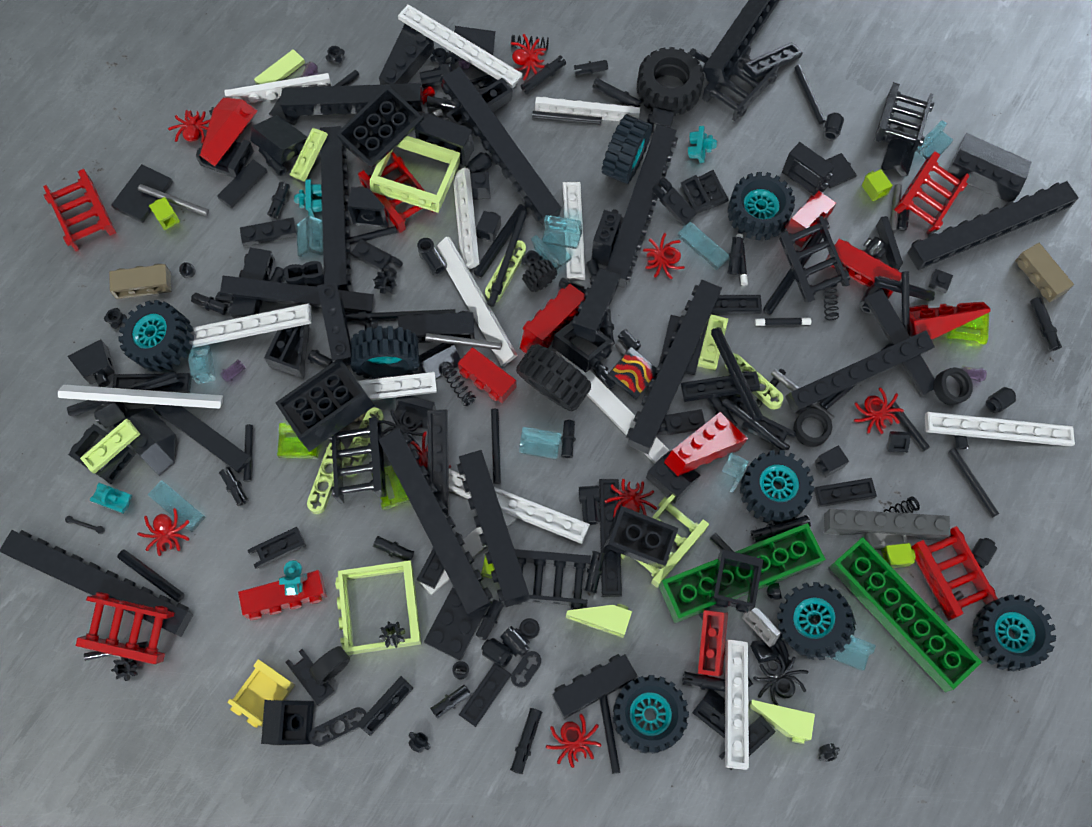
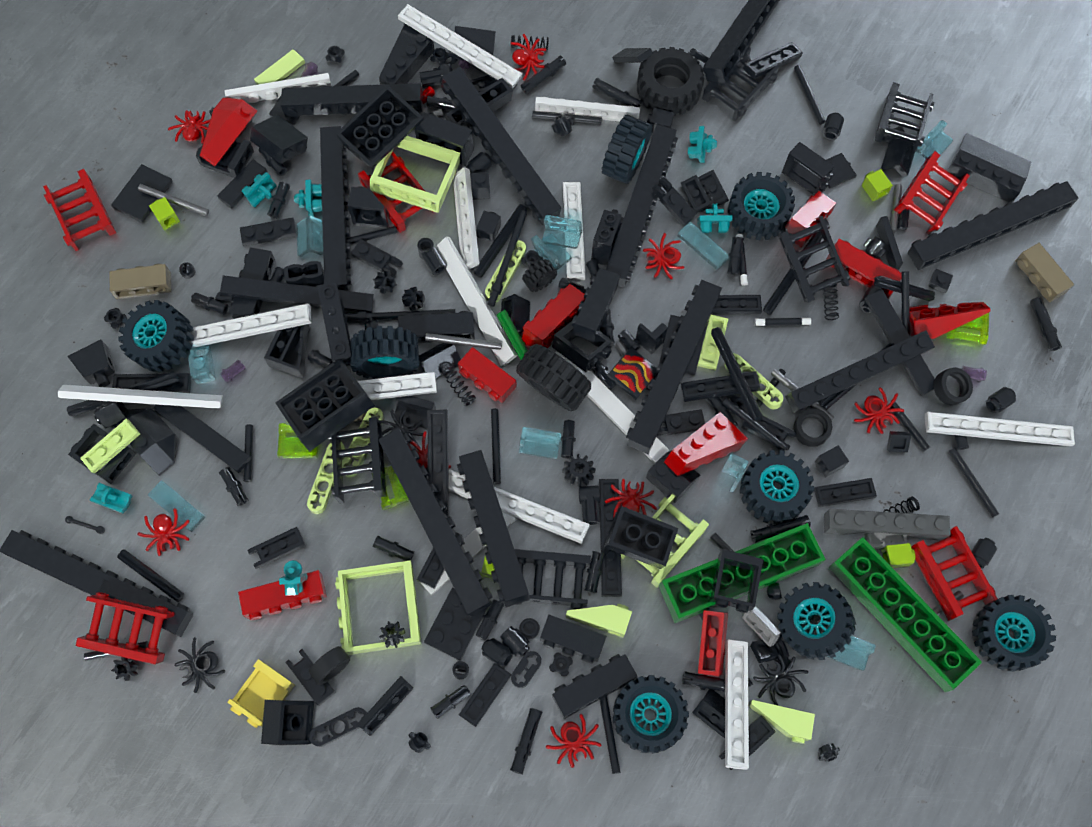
yellowish green tile [290,128,328,182] -> none
black axle [574,60,608,76] -> none
none -> black animal [175,637,225,693]
none -> teal hips [242,172,277,207]
none -> black gear [402,287,425,311]
none -> green axle [496,310,528,360]
none -> black panel [500,294,530,334]
none -> black brick [540,614,607,664]
none -> black plate [549,652,573,677]
none -> black gear [551,114,574,136]
none -> black gear [562,454,596,487]
none -> black tile [612,48,653,63]
none -> black panel [635,323,668,355]
none -> teal hips [697,204,732,233]

